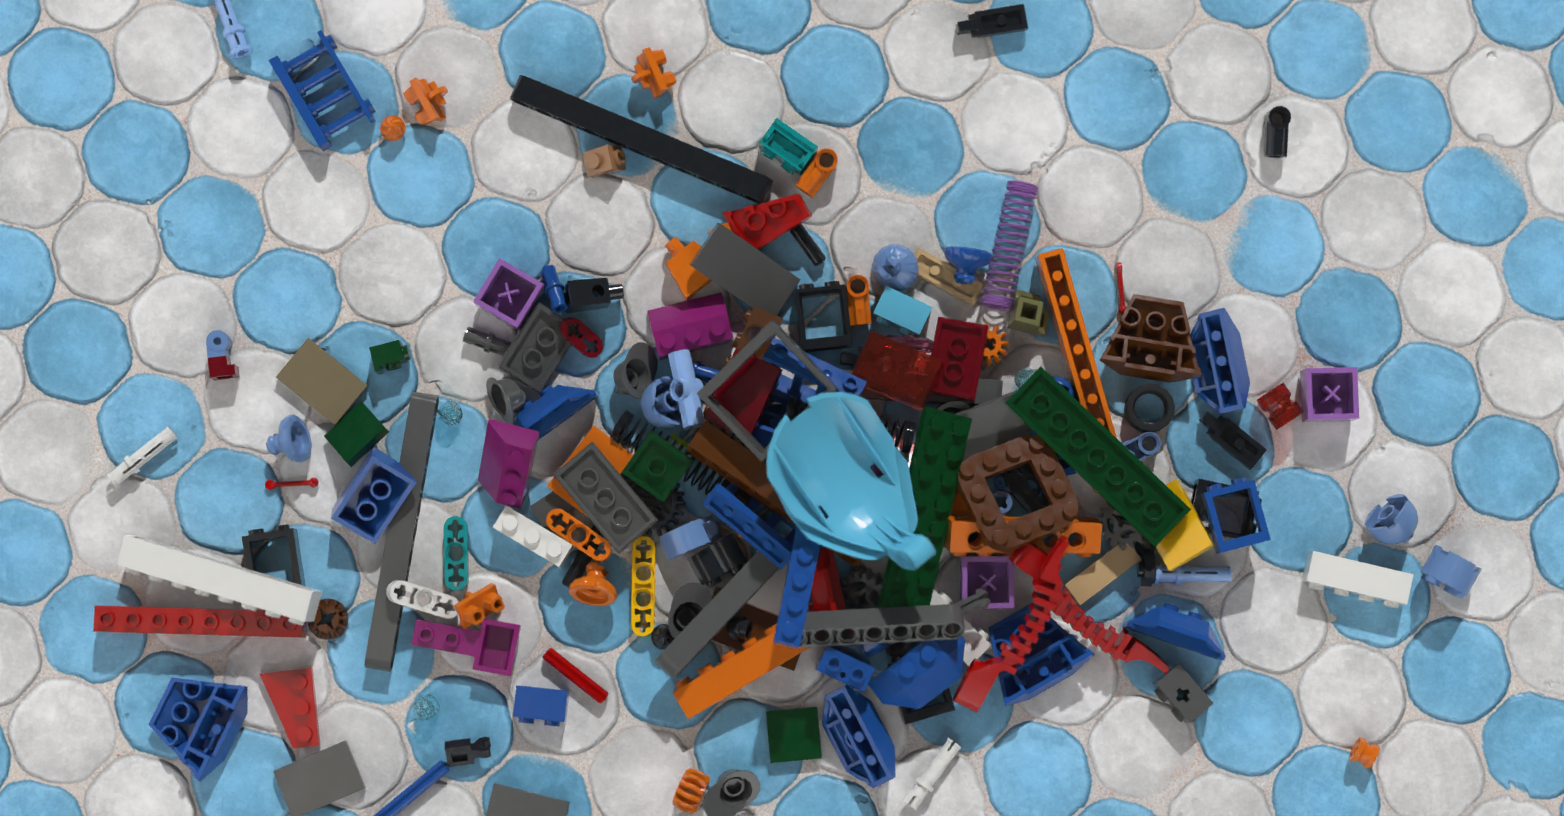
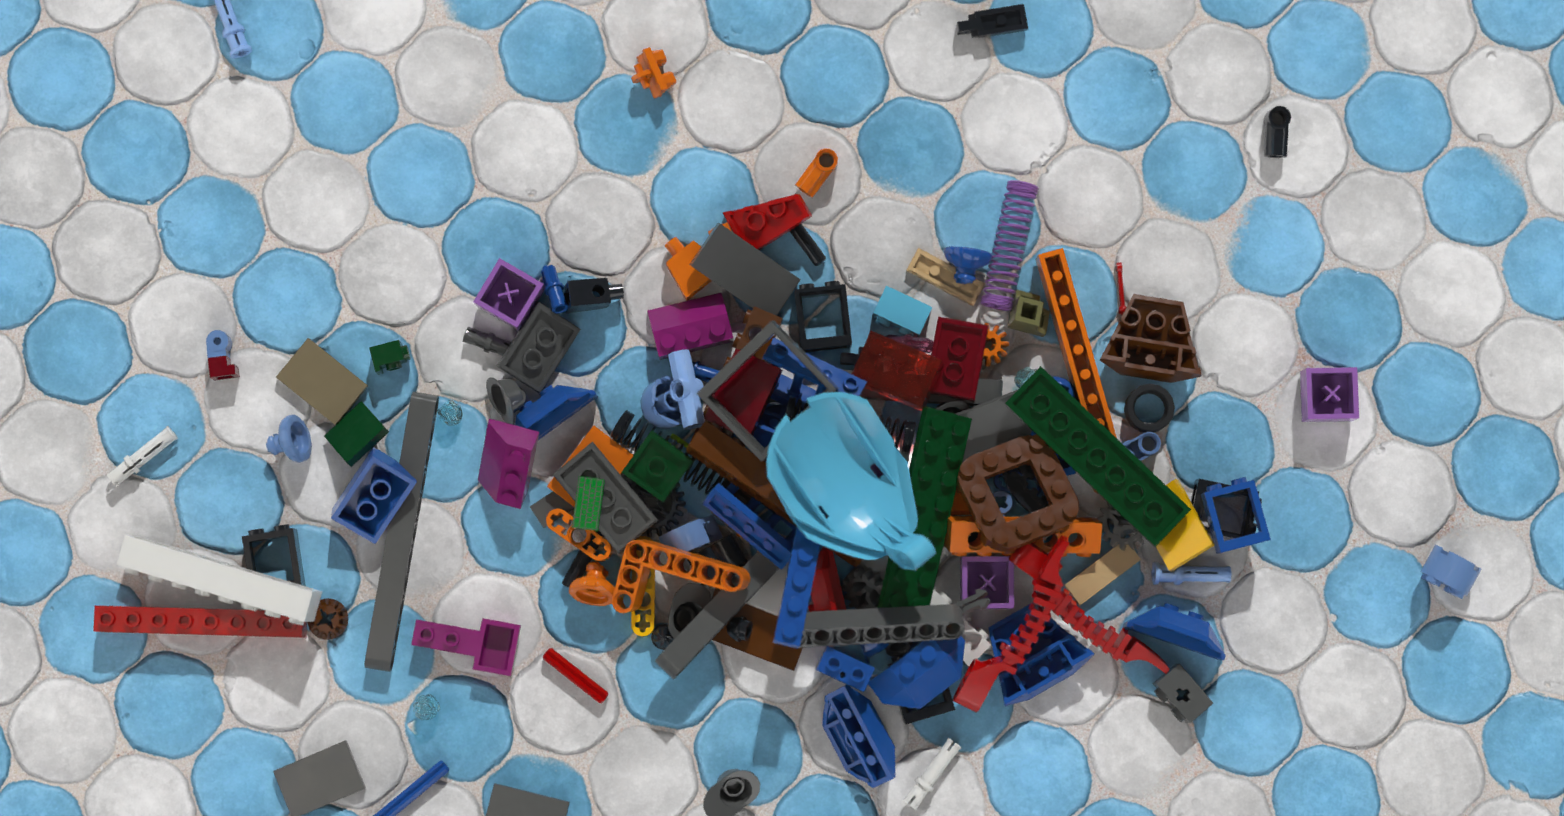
blue wedge [148,678,248,781] -> none
red wing [260,668,320,748] -> none
red hinge [265,477,319,490] -> none
blue fence [268,30,376,151] -> none
orange plate [380,116,406,141] -> none
white beam [386,580,459,619] -> none
orange hips [403,78,448,125] -> none
teal beam [444,516,469,591] -> none
black plate [444,737,491,767] -> none
orange hips [454,583,505,629] -> none
white arch [493,505,574,568] -> none
black beam [509,75,773,204] -> none
blue brick [513,685,569,726] -> none
dark red beam [559,317,603,358] -> none
medium nougat bracket [583,144,626,177] -> none
dark grey piece [613,342,658,399] -> none
orange brick [672,624,810,719] -> none
orange gear [672,768,710,814] -> none
teal hinge [759,118,818,175] -> none
dark green tile [766,707,822,763] -> none
orange piece [846,275,872,326] -> none
medium blue hair [872,244,919,291] -> none
black plate [1136,542,1156,587] -> none
blue wedge [1190,308,1250,414] -> none
black hinge [1199,411,1266,470] -> none
clear red wheel [1256,382,1304,430] -> none
white brick [1302,551,1414,609] -> none
orange wheel [1349,737,1380,769] -> none
medium blue cylinder [1365,494,1418,545] -> none
none -> green tile [572,476,605,531]
none -> orange beam [612,539,751,613]

